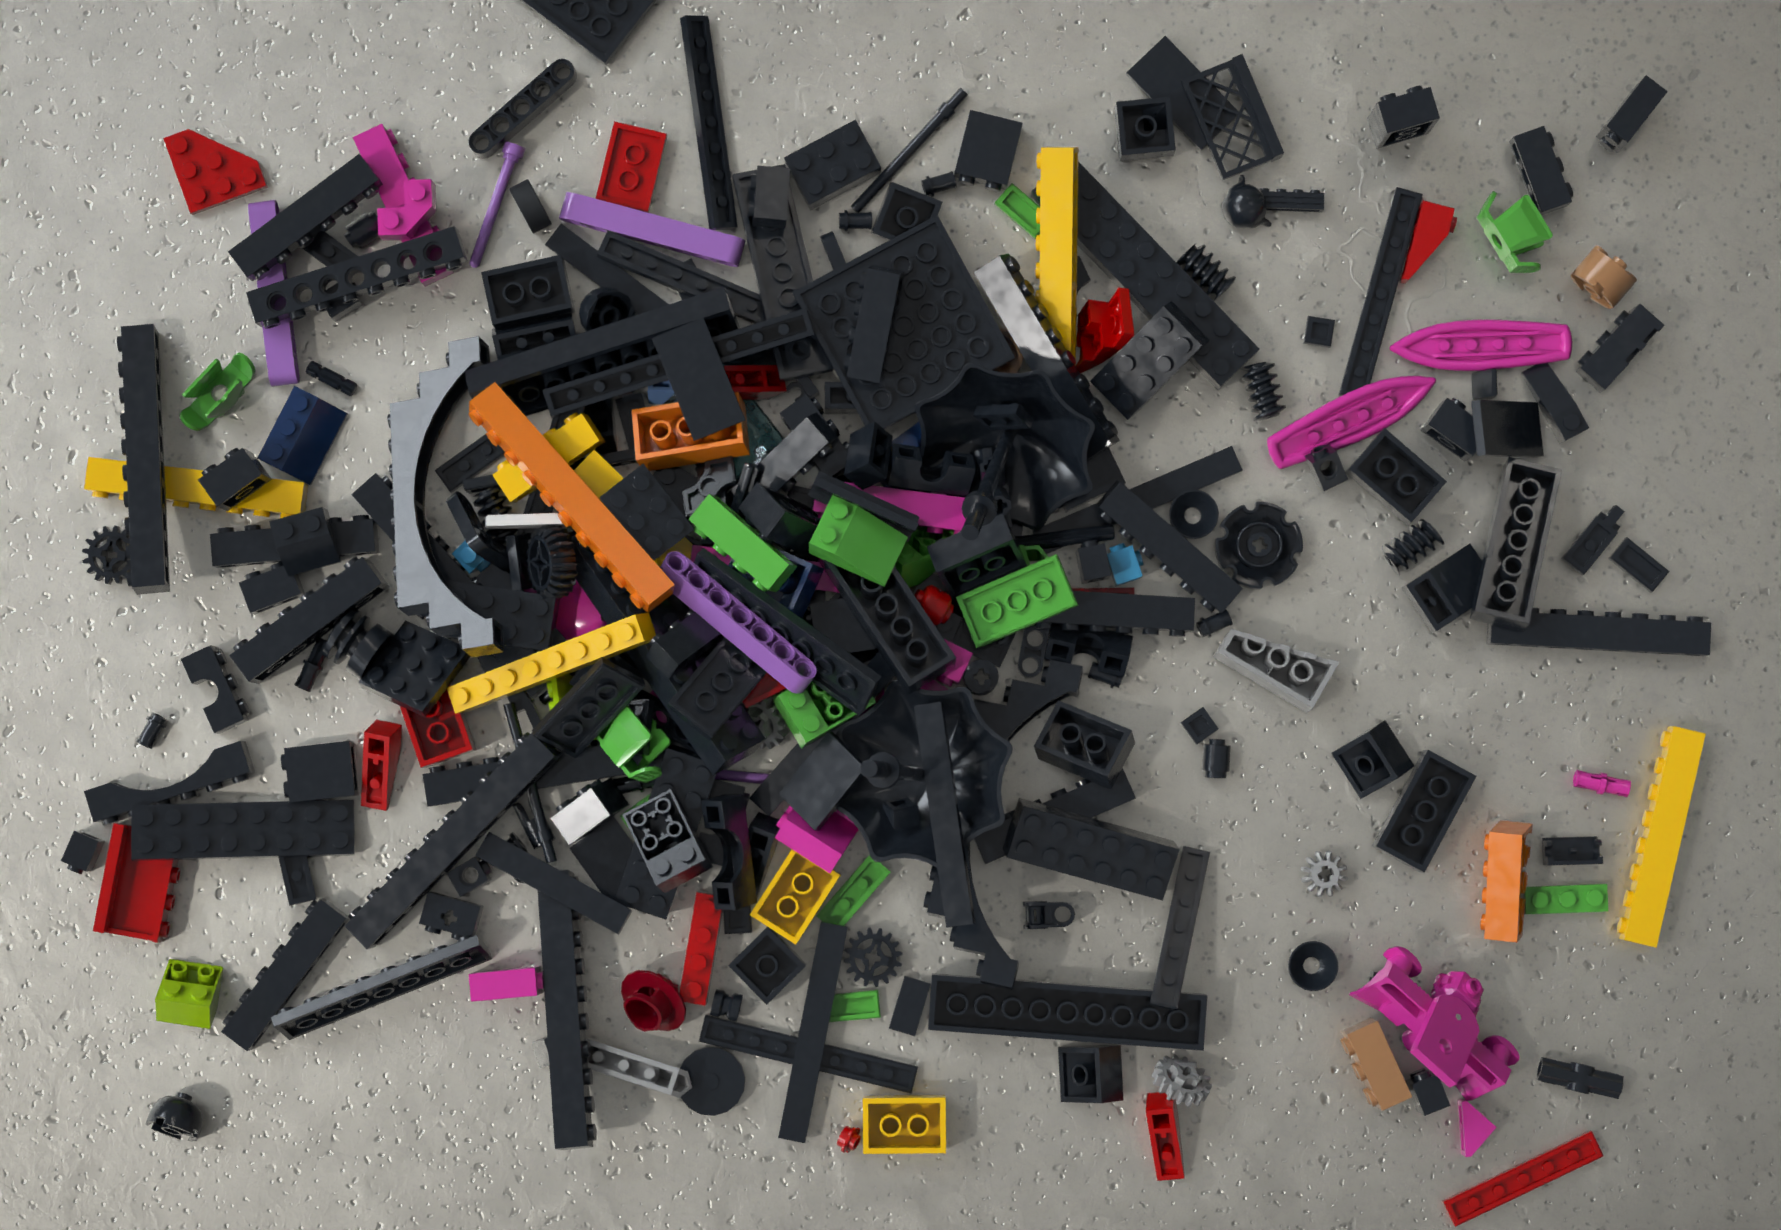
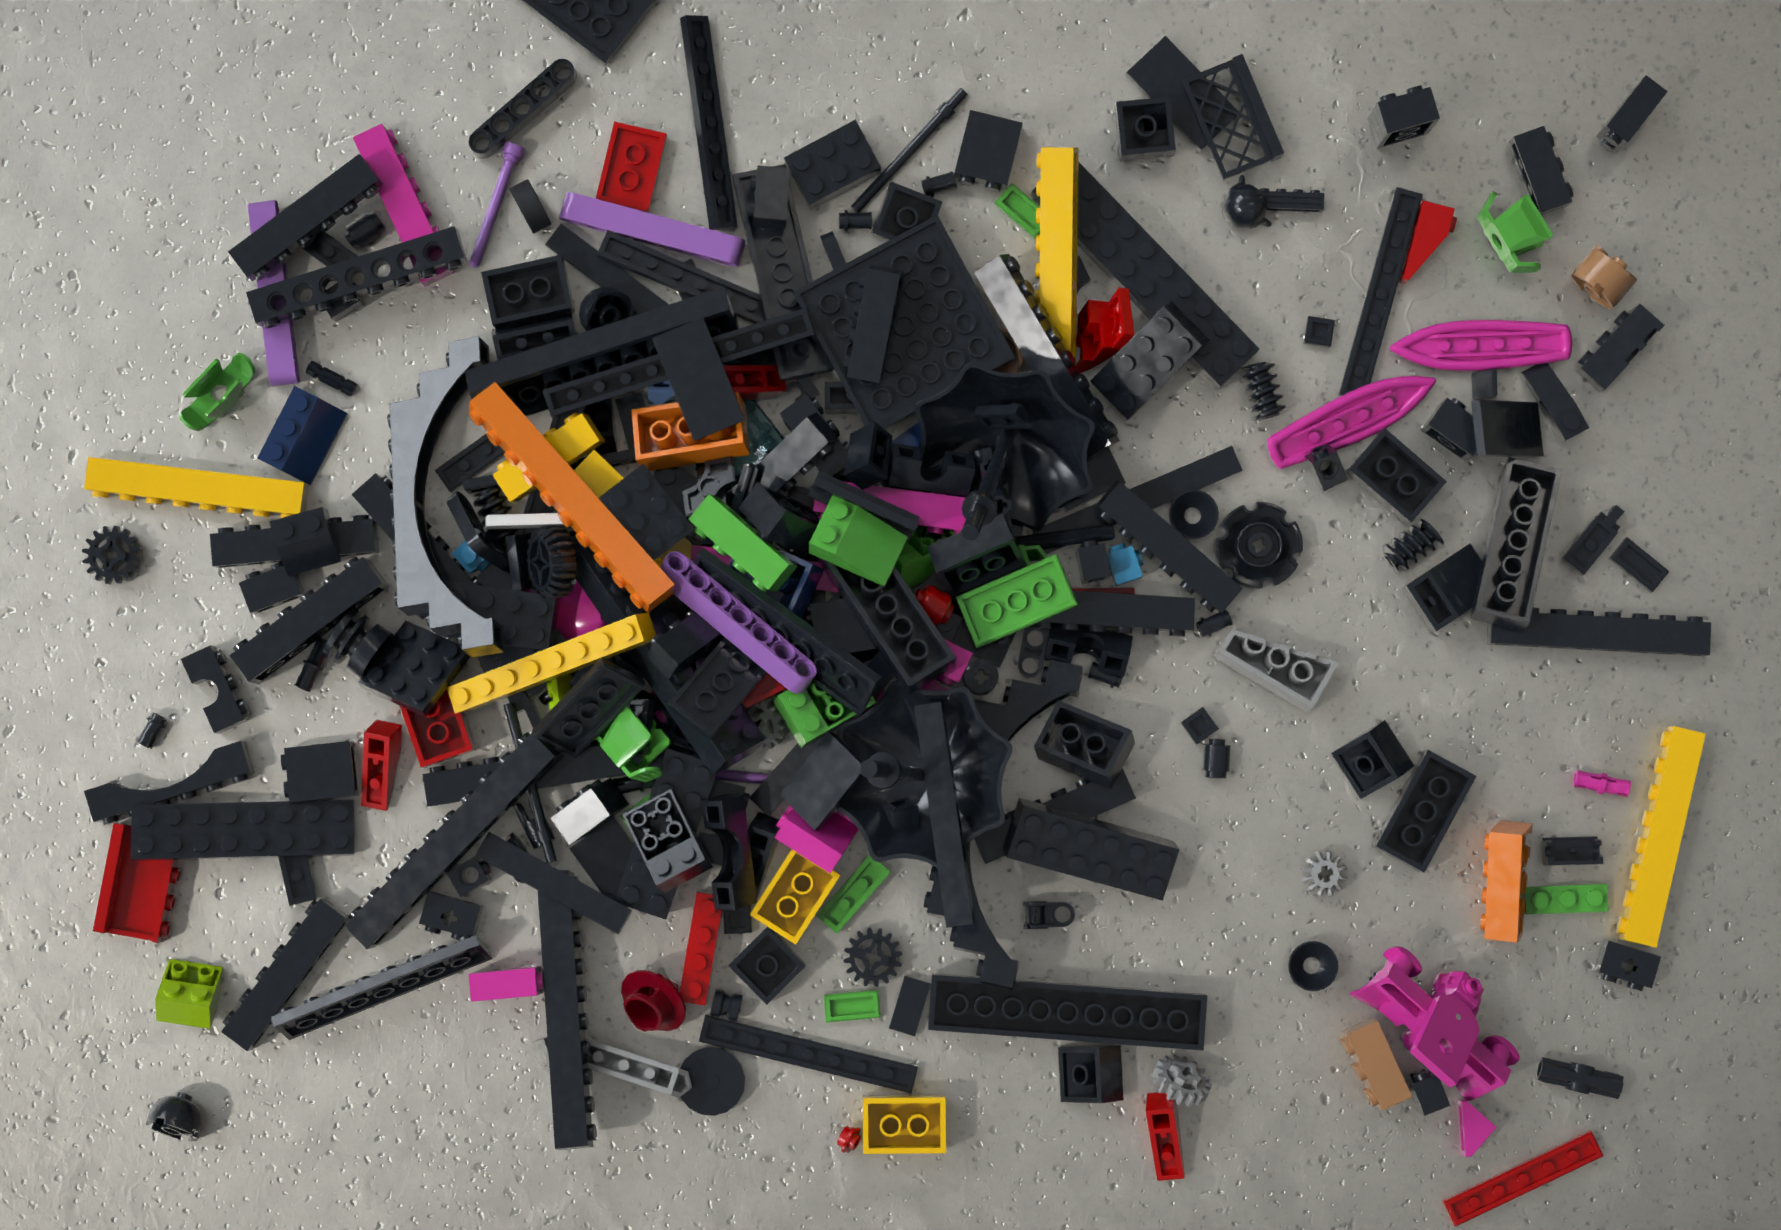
black brick [61,830,105,874] -> none
black brick [117,324,170,595] -> none
red plate [163,129,268,215] -> none
black brick [198,448,272,511] -> none
dark pink brick [377,179,436,241] -> none
black tile [778,921,848,1143] -> none
black tile [1150,846,1210,1011] -> none
black piece [1176,244,1236,301] -> none
none -> black brick [1594,940,1661,991]

